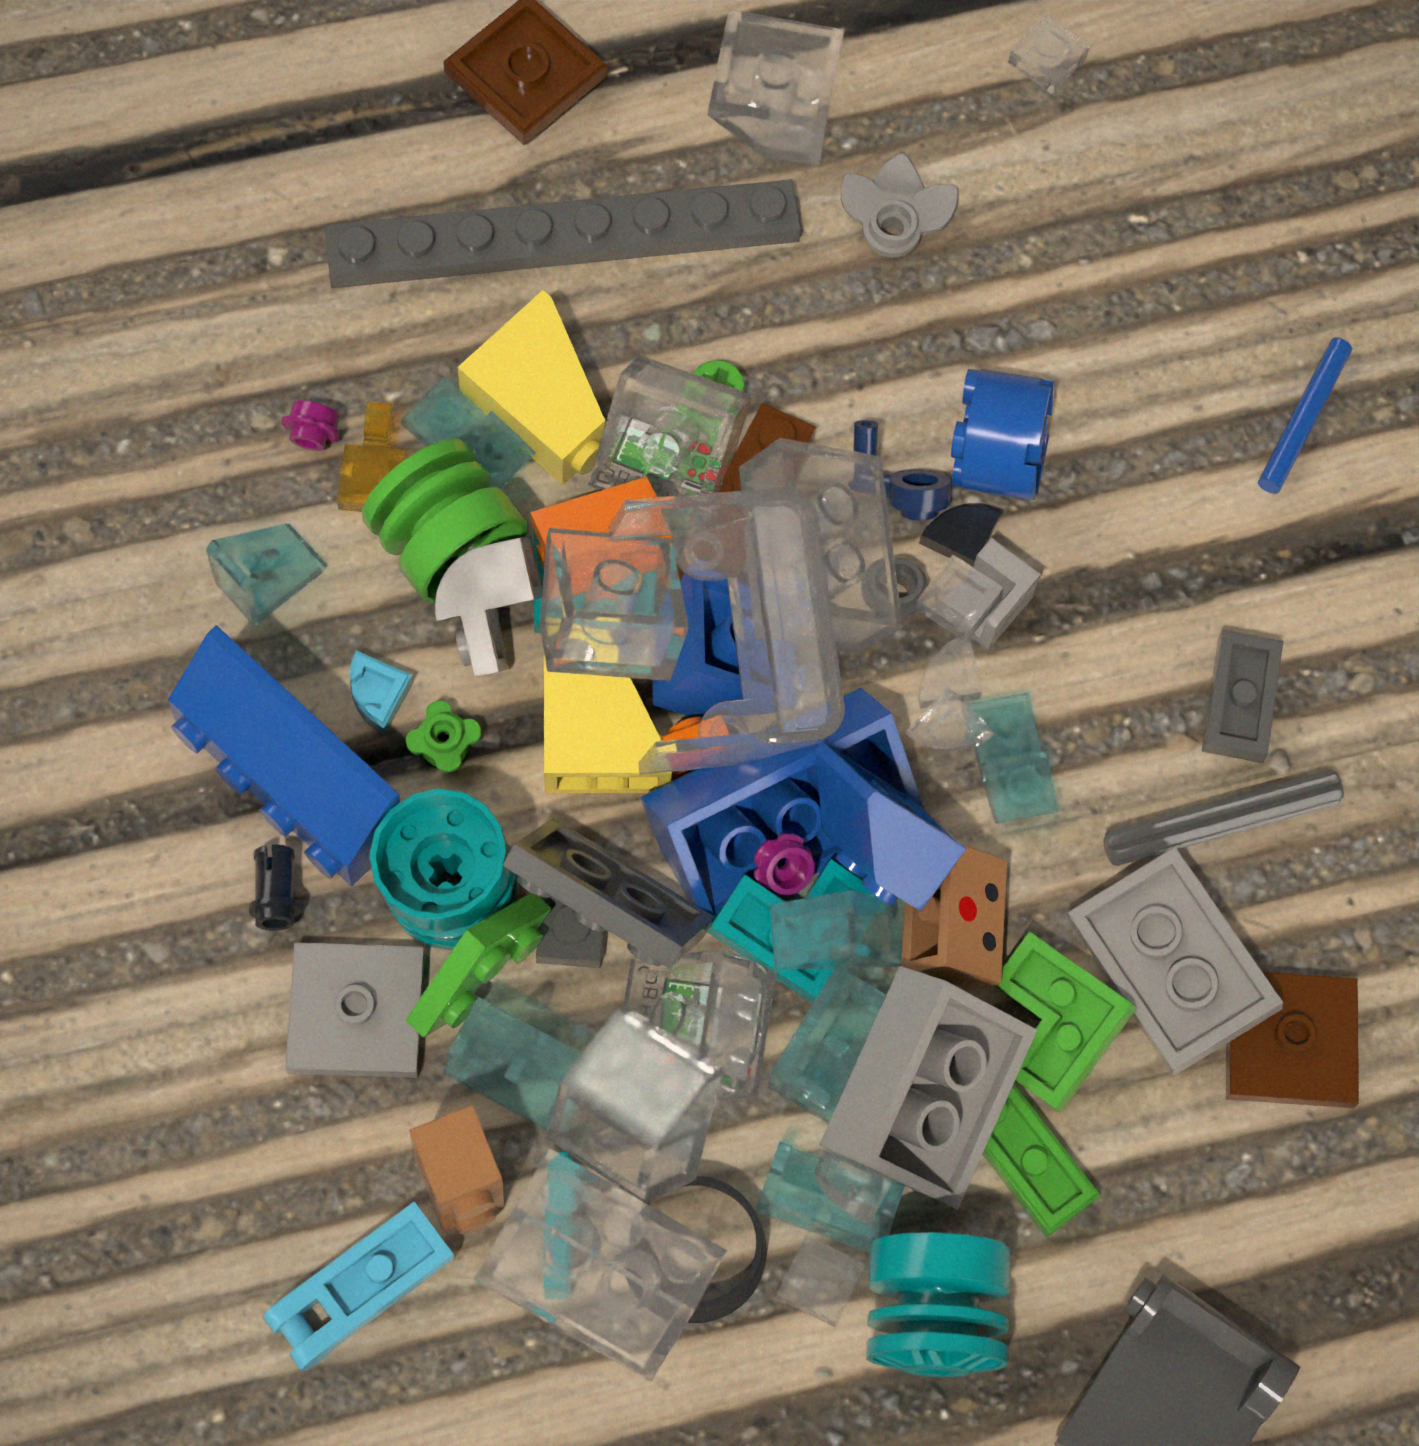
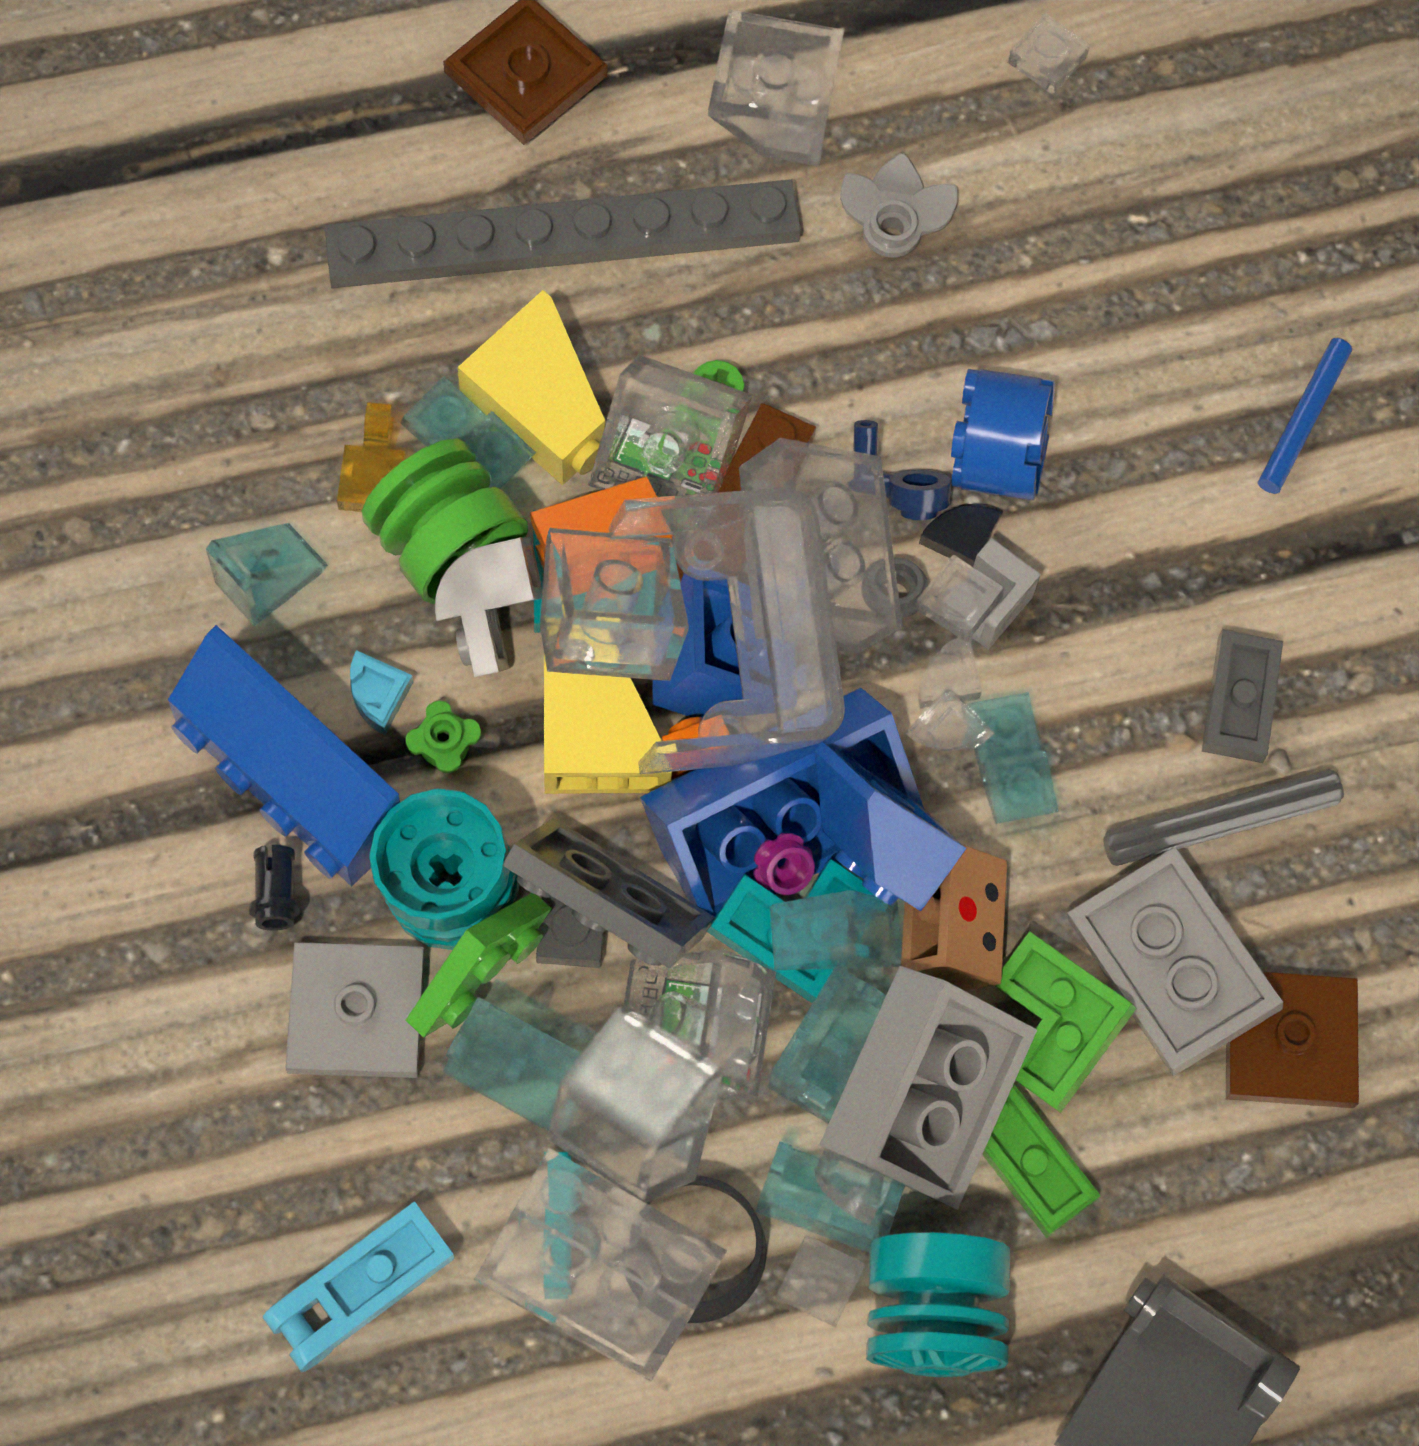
magenta plate [281,400,340,451] -> none
medium nougat brick [409,1105,504,1234] -> none

